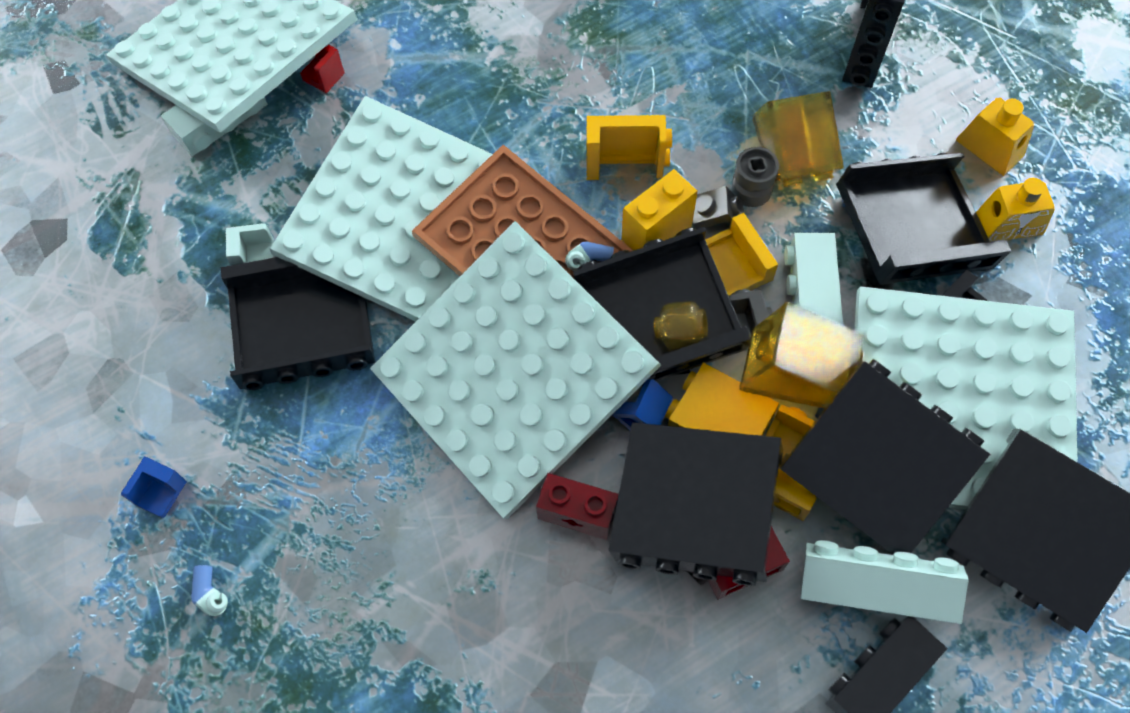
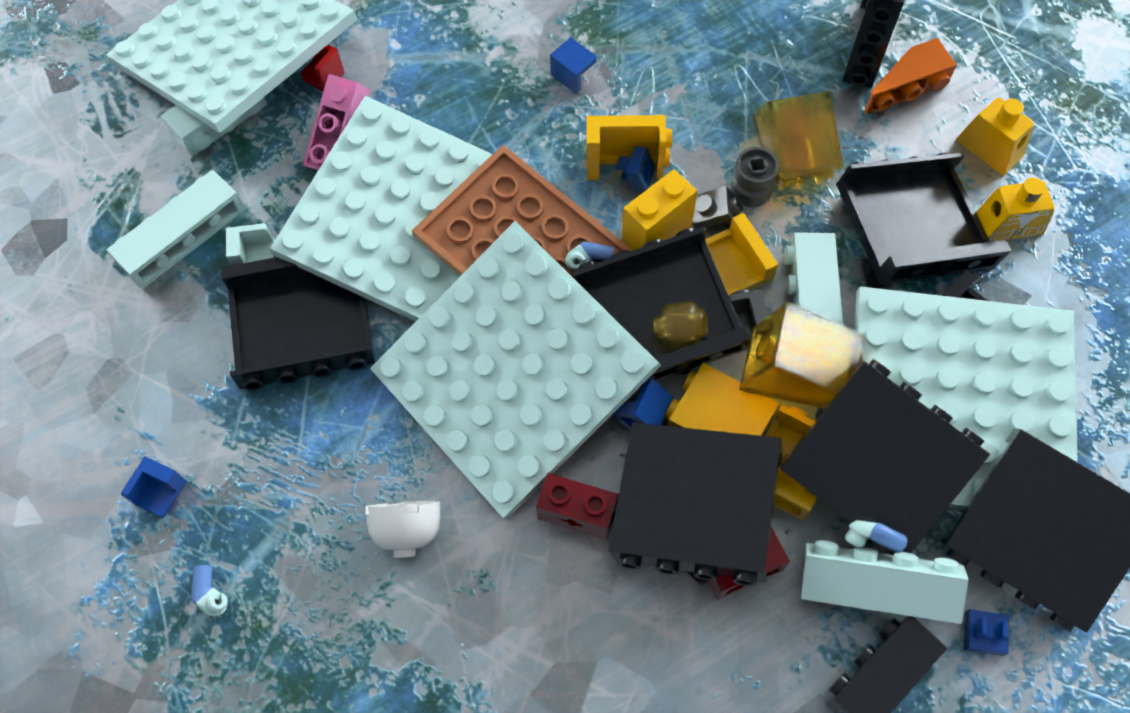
none -> light aqua brick [106,169,246,290]
none -> bright pink slope [303,74,370,170]
none -> white cylinder [365,501,440,558]
none -> blue panel [550,37,597,94]
none -> blue tile [615,146,655,192]
none -> arm [845,520,907,553]
none -> orange slope [864,38,957,114]
none -> blue tile [964,609,1009,656]

